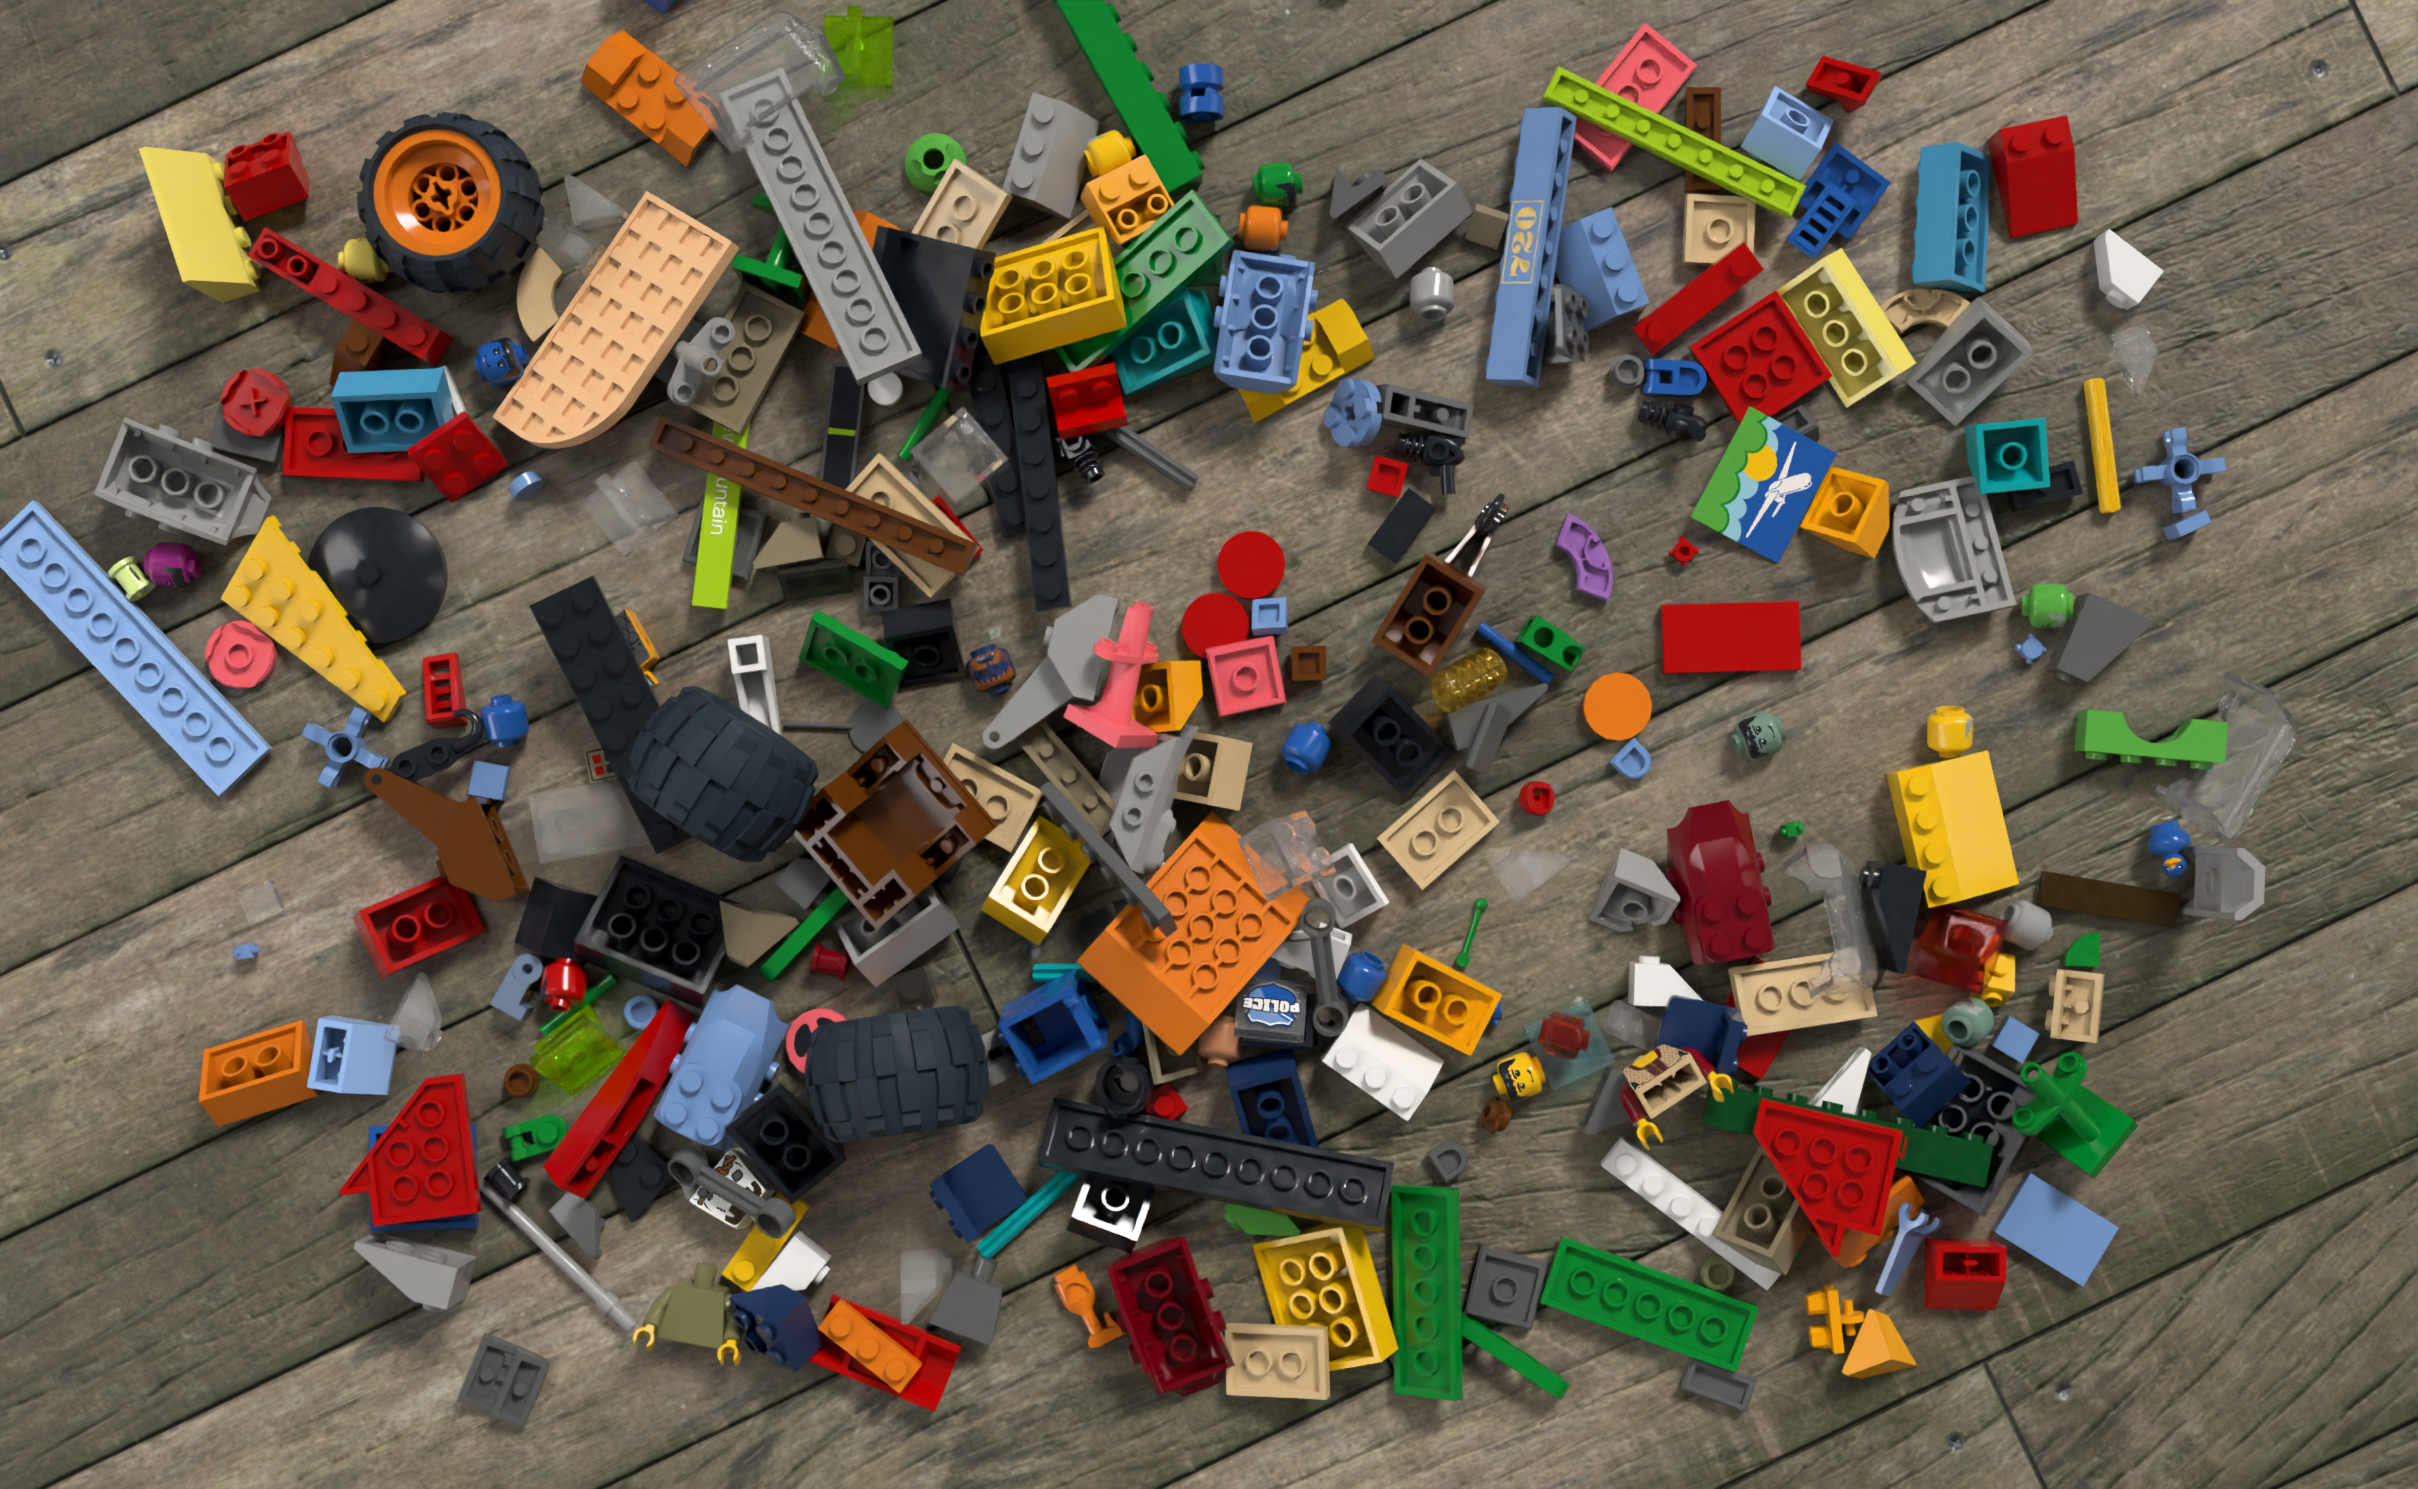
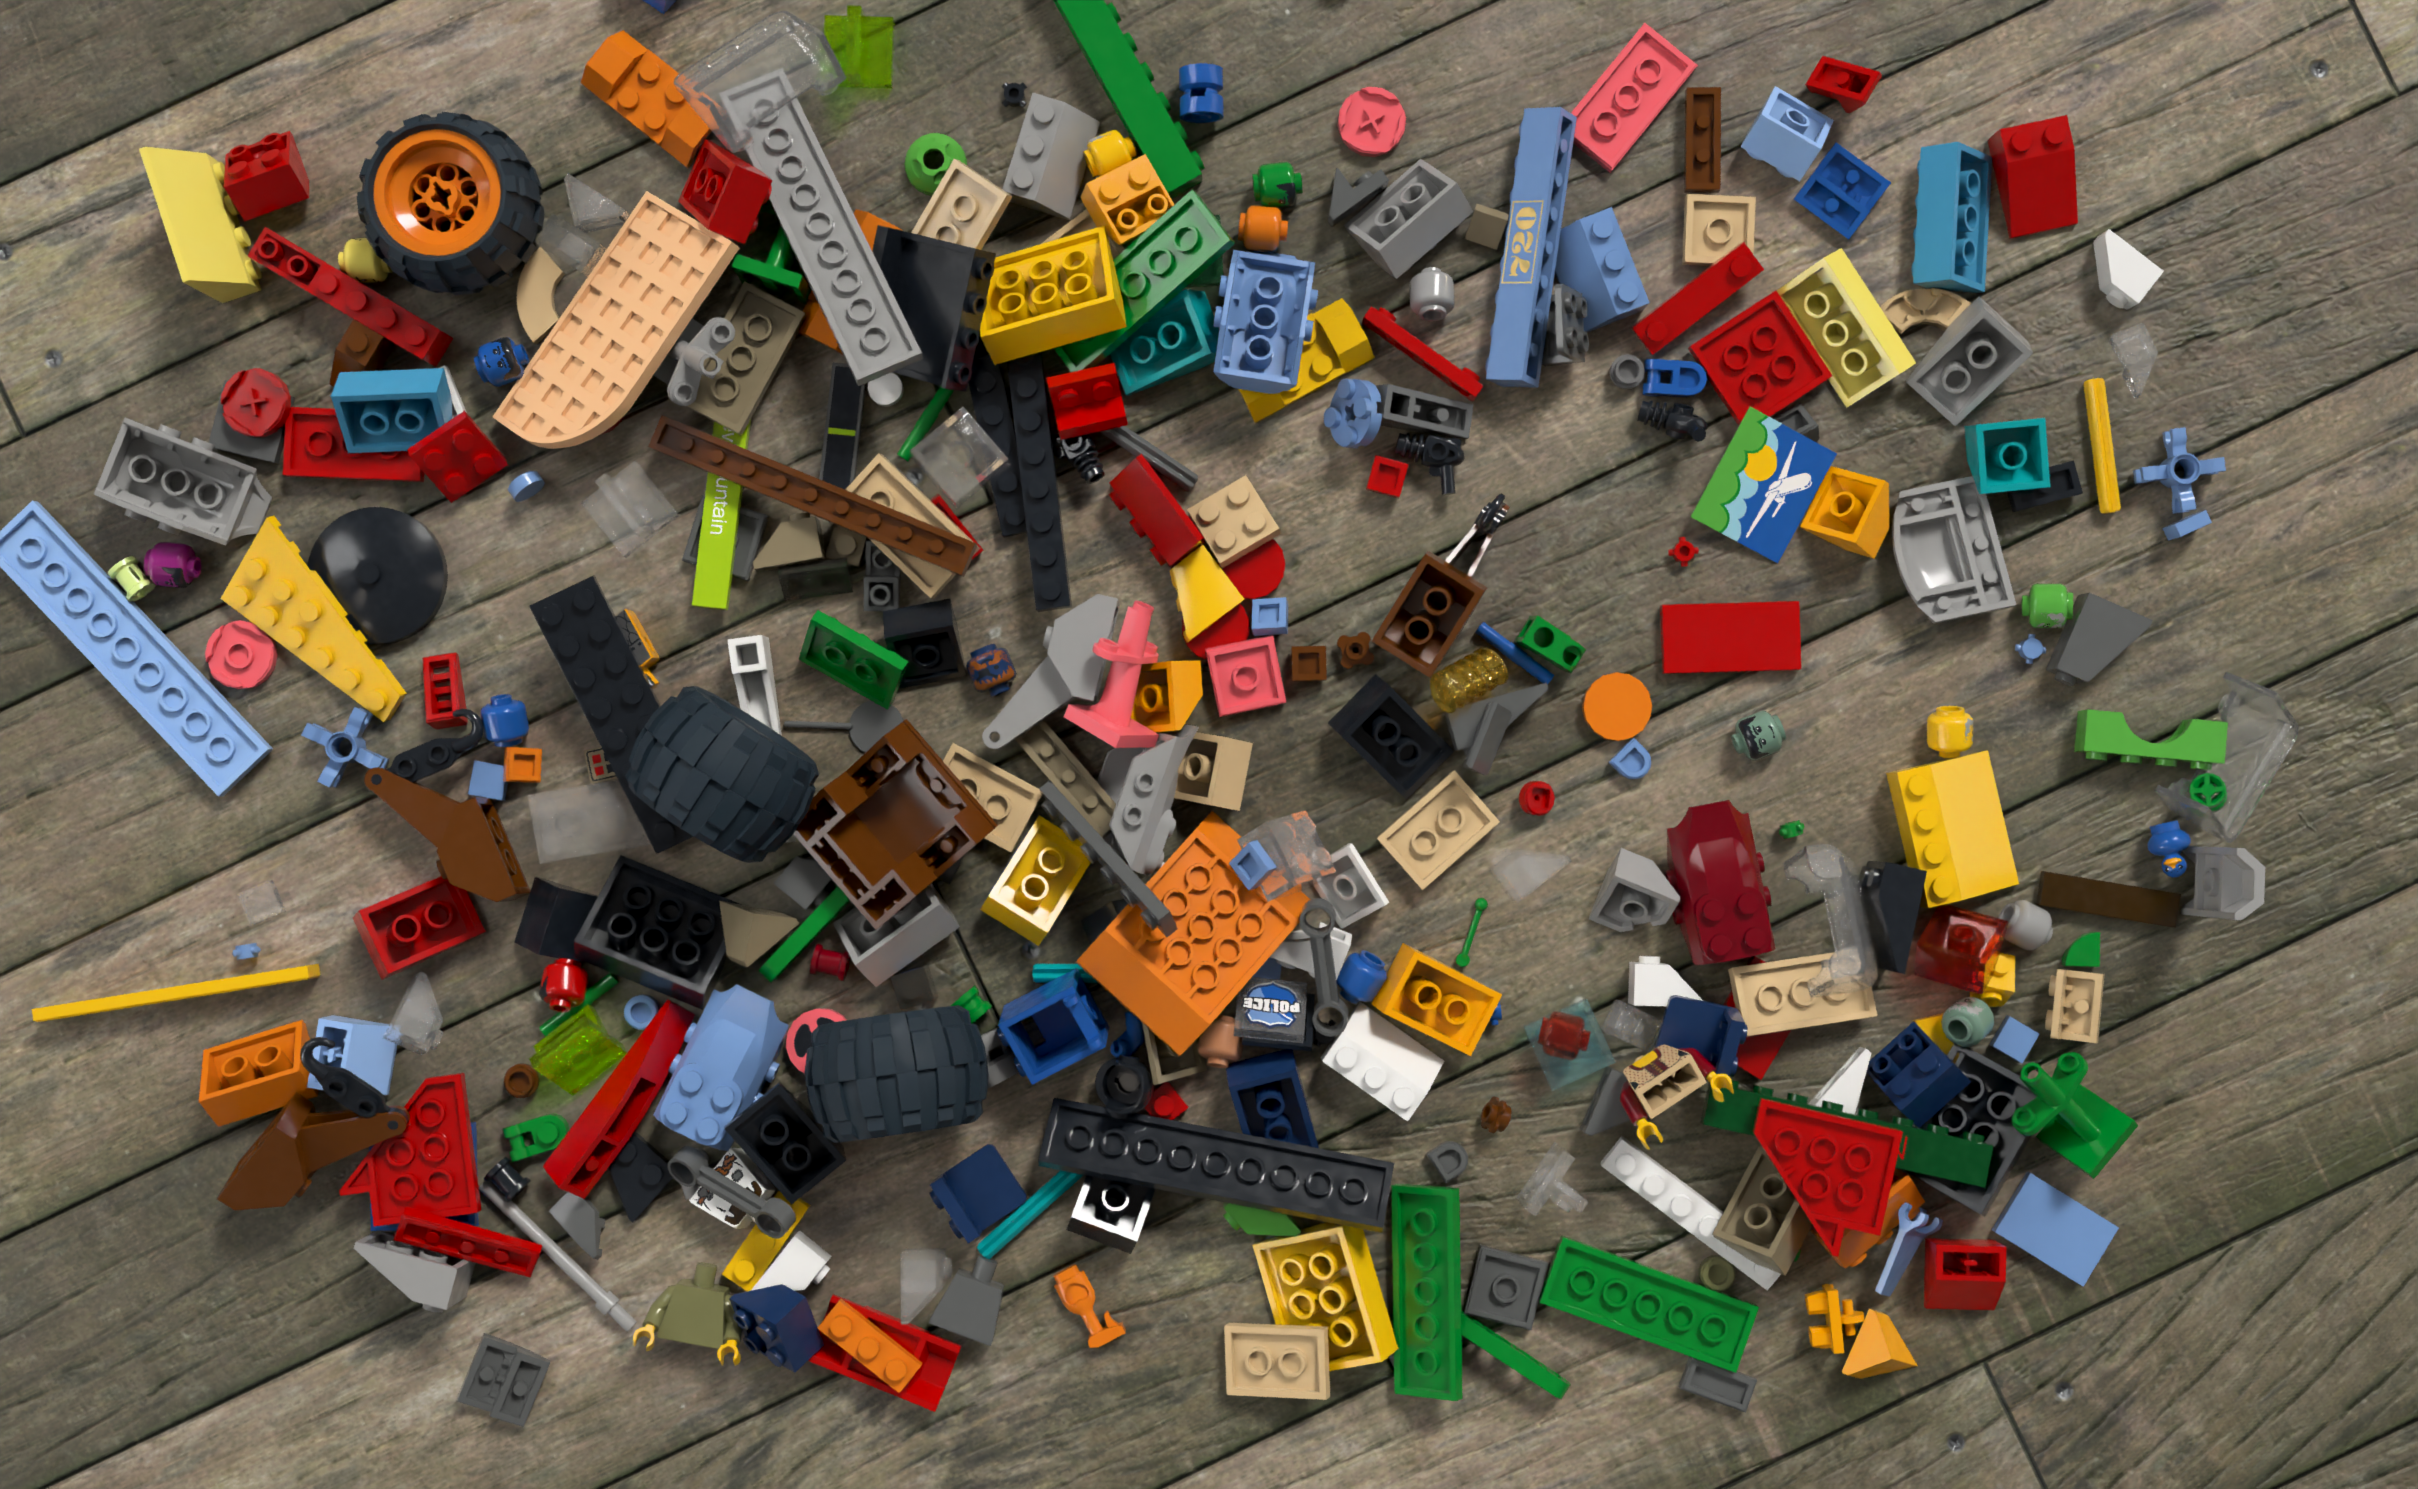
sand blue leg [490,953,549,1021] -> none
dark red slope [1107,1236,1235,1397] -> none
blue head [1281,722,1332,775] -> none
black tile [1368,488,1436,564] -> none
yellow head [1492,1052,1546,1102] -> none
lime tile [1542,66,1806,219] -> none
medium lavender tile [1555,514,1613,602] -> none
blue slope [1786,181,1857,259] -> none
none -> yellow tile [32,964,320,1022]
none -> reddish brown slope [217,1037,410,1210]
none -> red tile [393,1207,542,1278]
none -> orange tile [503,747,542,783]
none -> red slope [678,139,773,244]
none -> green wheel [951,985,992,1024]
none -> black piece [1002,82,1027,108]
none -> red slope [1108,454,1204,569]
none -> yellow slope [1170,545,1245,642]
none -> tan plate [1187,475,1281,568]
none -> medium blue tile [1229,840,1277,891]
none -> reddish brown plate [1337,632,1374,669]
none -> coral tile [1338,87,1406,157]
none -> red plate [1362,306,1483,402]
none -> clear bracket [1516,1142,1589,1216]
none -> green wheel [2189,773,2227,813]

